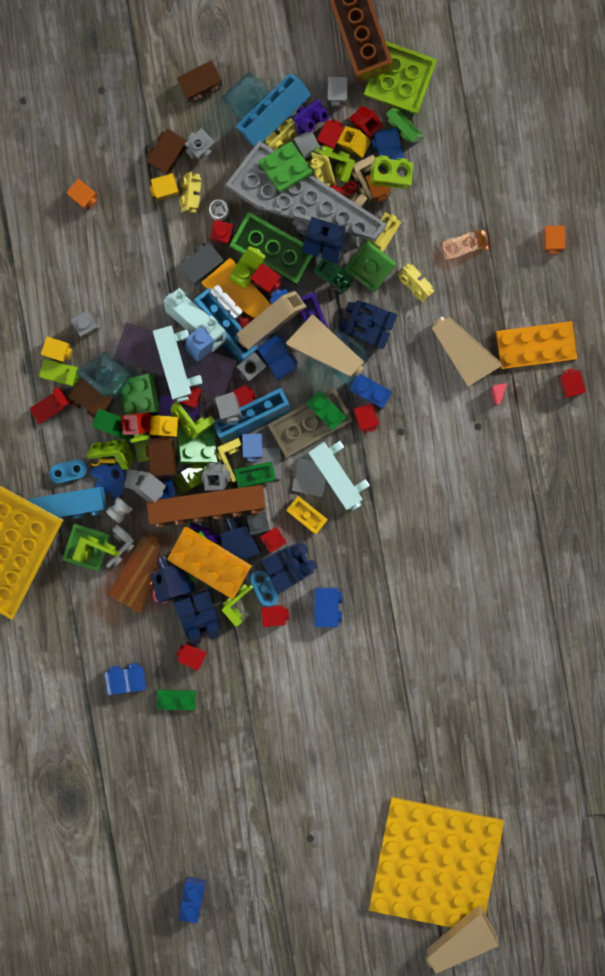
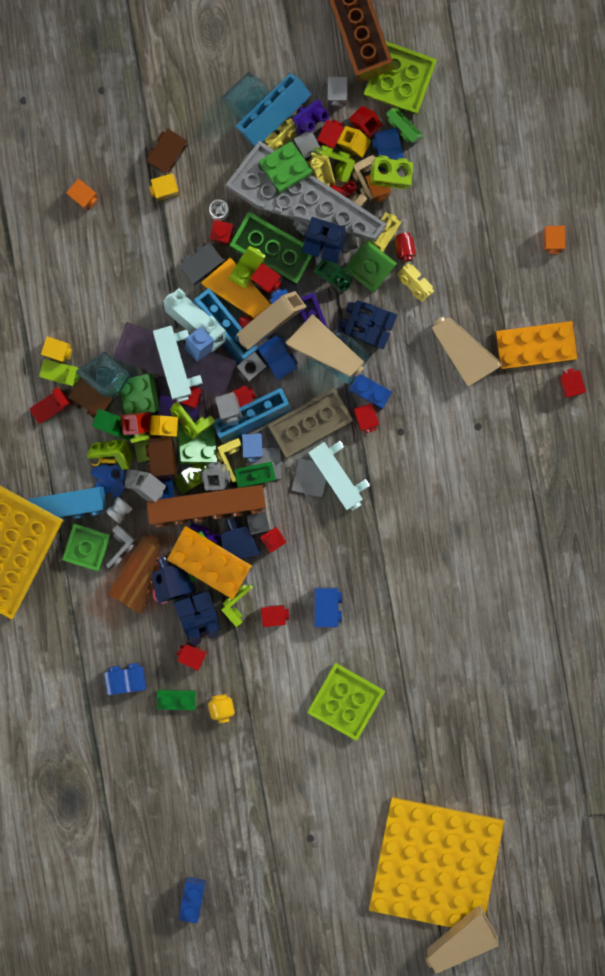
dark azure plate [49,459,88,483] -> none
light grey brick [71,310,100,339] -> none
lime bracket [72,536,120,562] -> none
reddish brown brick [177,61,223,103] -> none
light yellow hinge [179,172,202,213] -> none
light grey brick [185,128,216,161] -> none
white axle [210,285,242,319] -> none
dark azure plate [250,570,278,607] -> none
dark blue hips [261,542,317,594] -> none
yellow plate [286,496,328,534] -> none
green plate [306,390,346,431] -> none
clear orange bracket [441,230,489,260] -> none
coral slope [491,383,507,405] -> none
none -> yellow head [208,694,235,723]
none -> lime plate [307,662,385,741]
none -> red brick [394,232,416,262]

